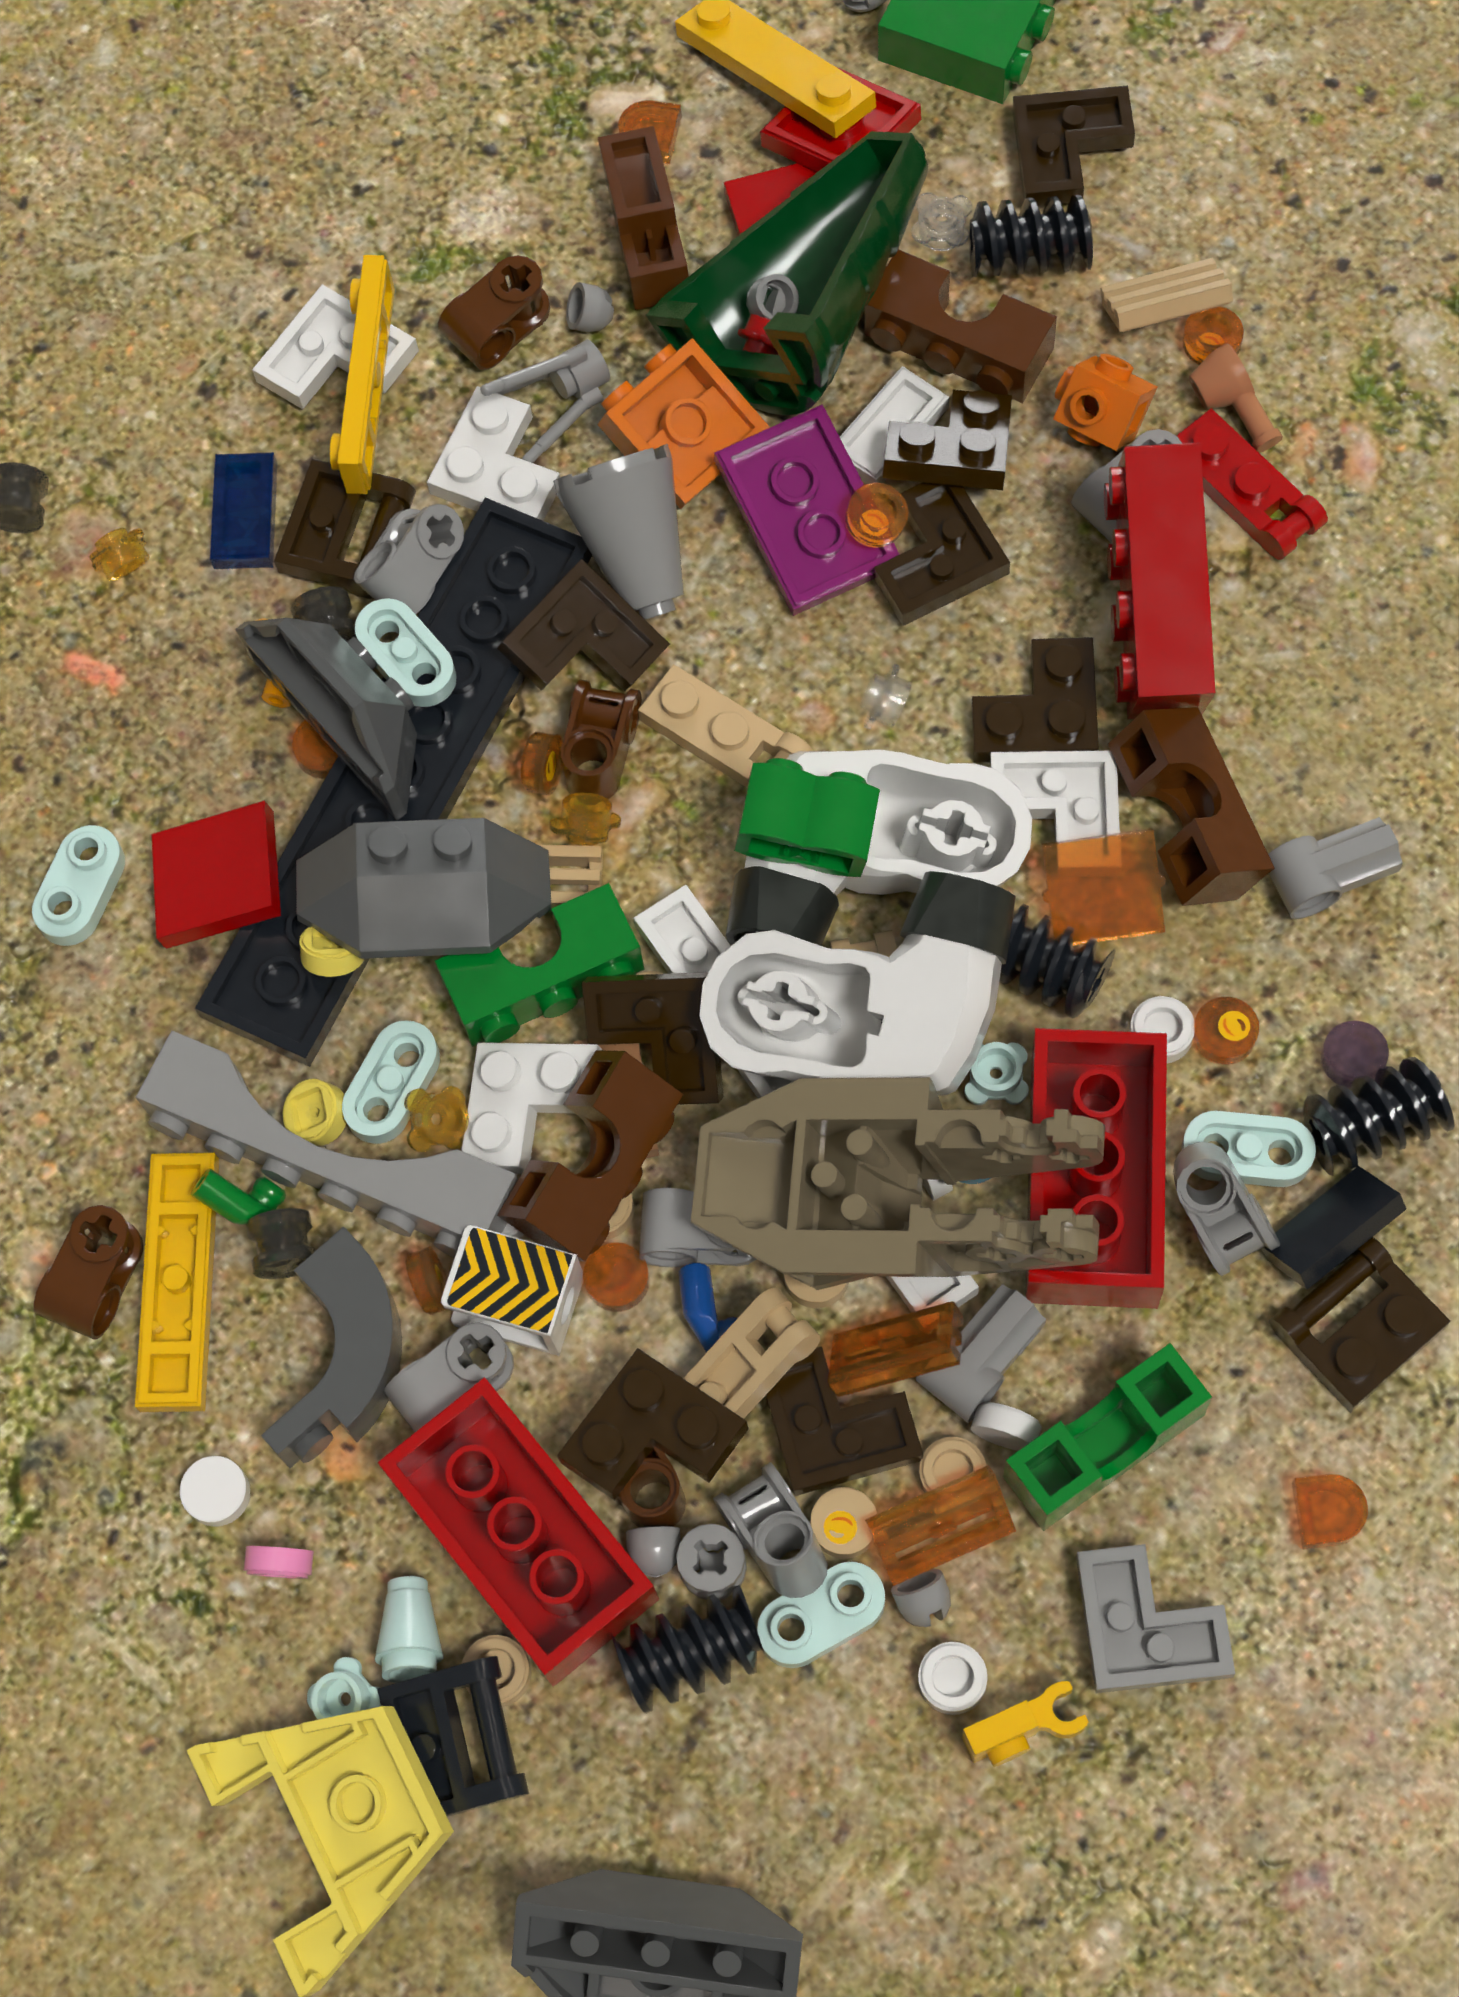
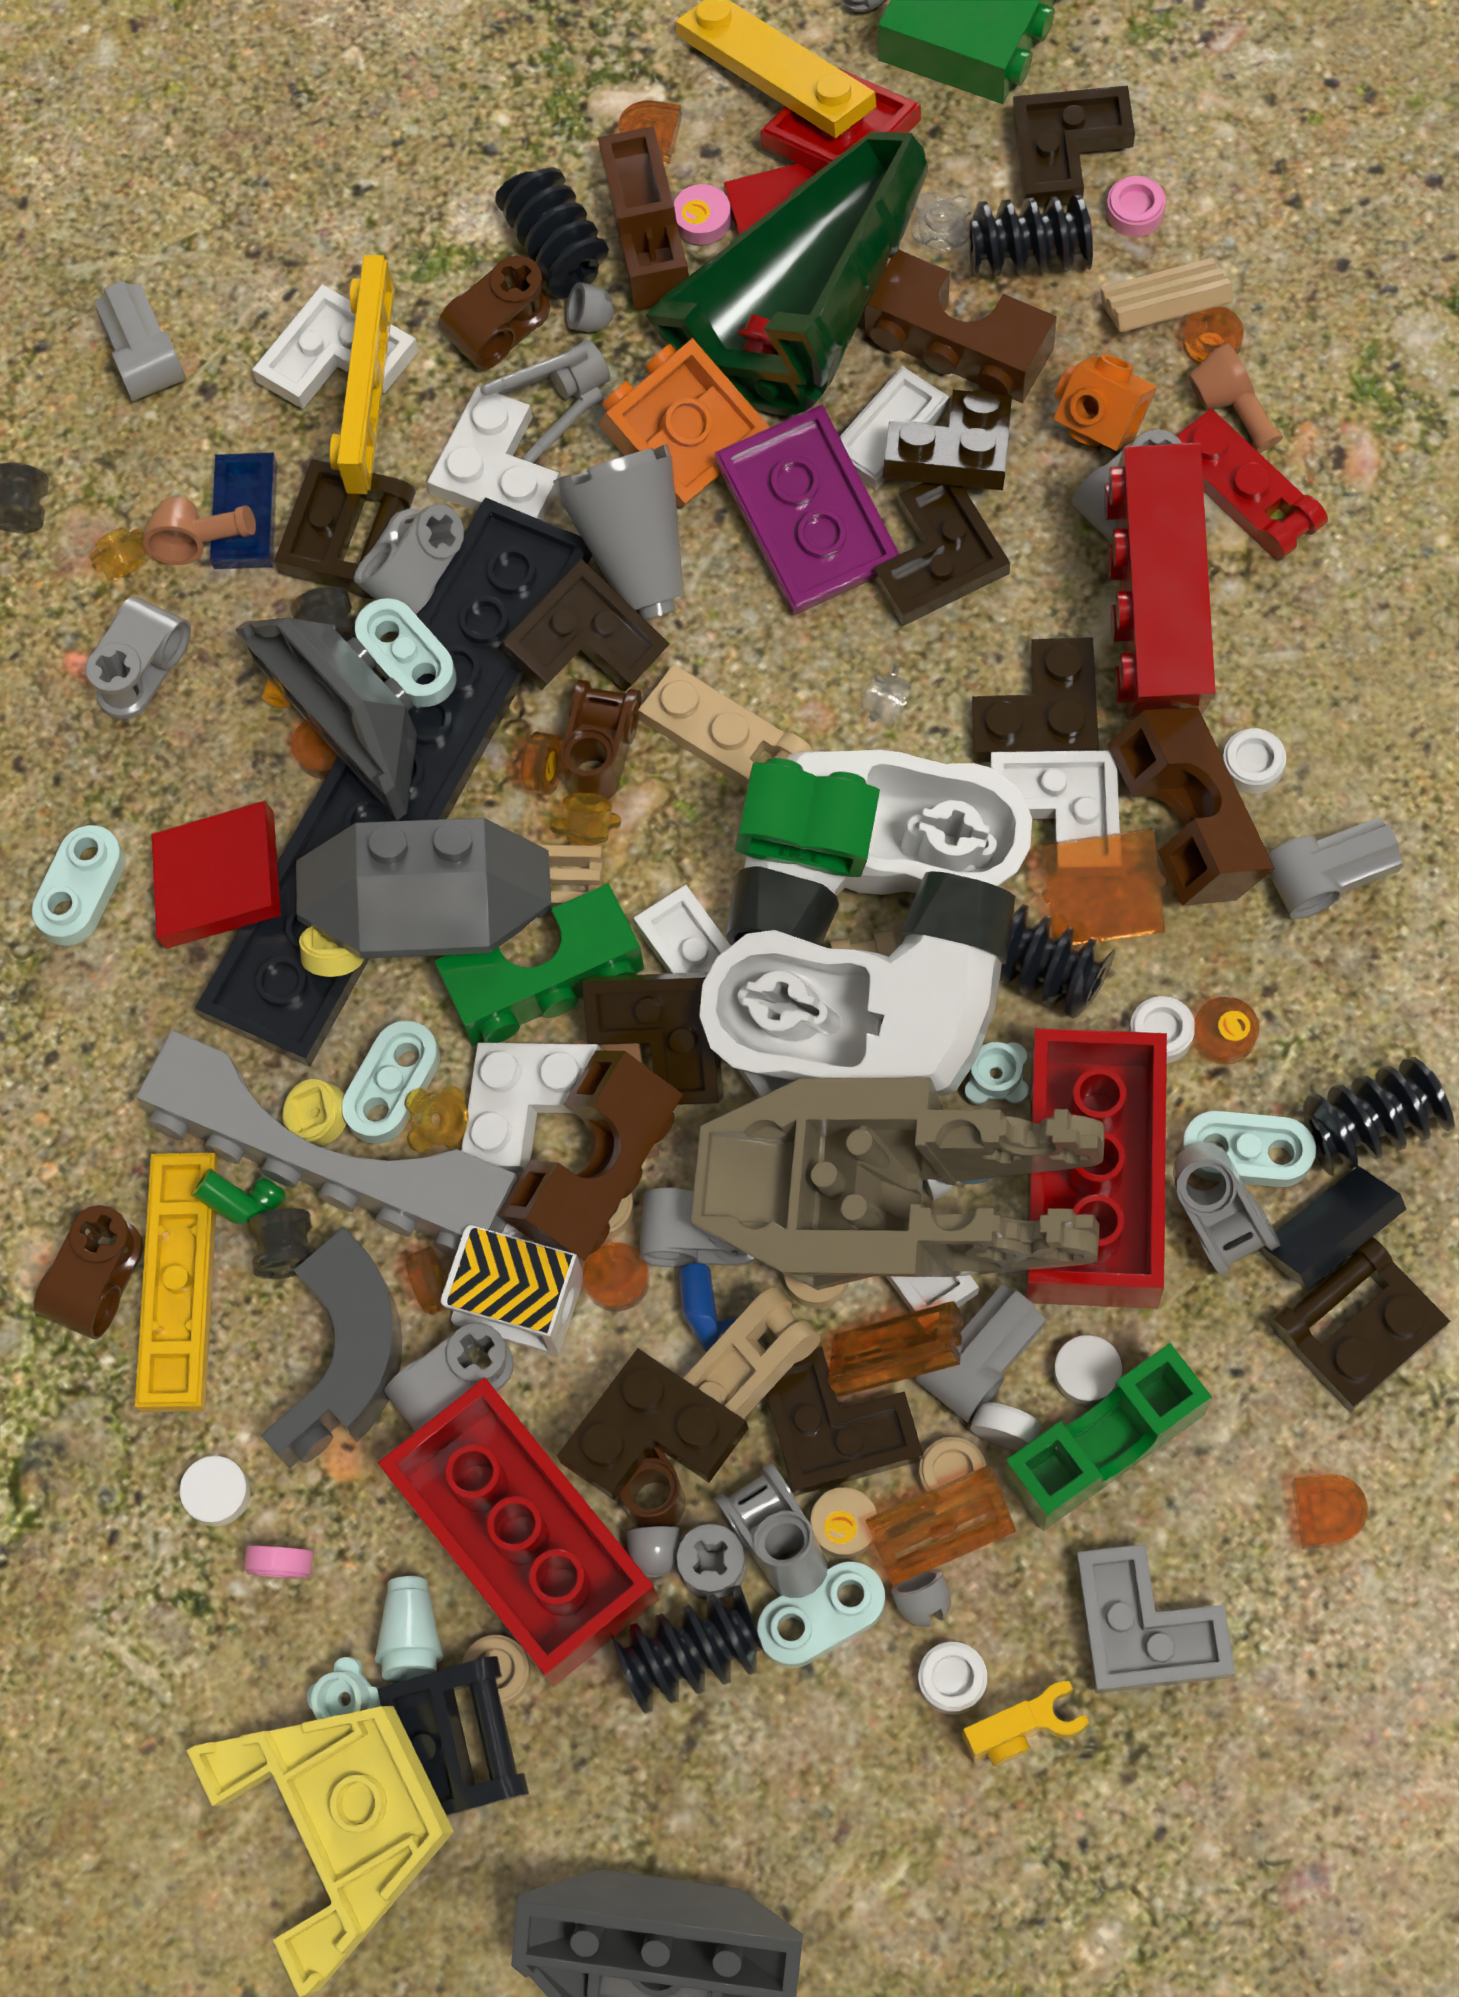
light grey hinge [746,274,799,320] -> none
clear orange tile [845,483,908,548] -> none
tile [1321,1021,1389,1089] -> none
none -> light grey piece [86,597,191,720]
none -> light grey piece [95,281,187,401]
none -> nougat bar [143,497,256,565]
none -> black piece [495,167,609,298]
none -> bright pink tile [674,184,731,245]
none -> white tile [1054,1335,1122,1406]
none -> bright pink tile [1106,176,1166,237]
none -> white tile [1222,728,1286,794]

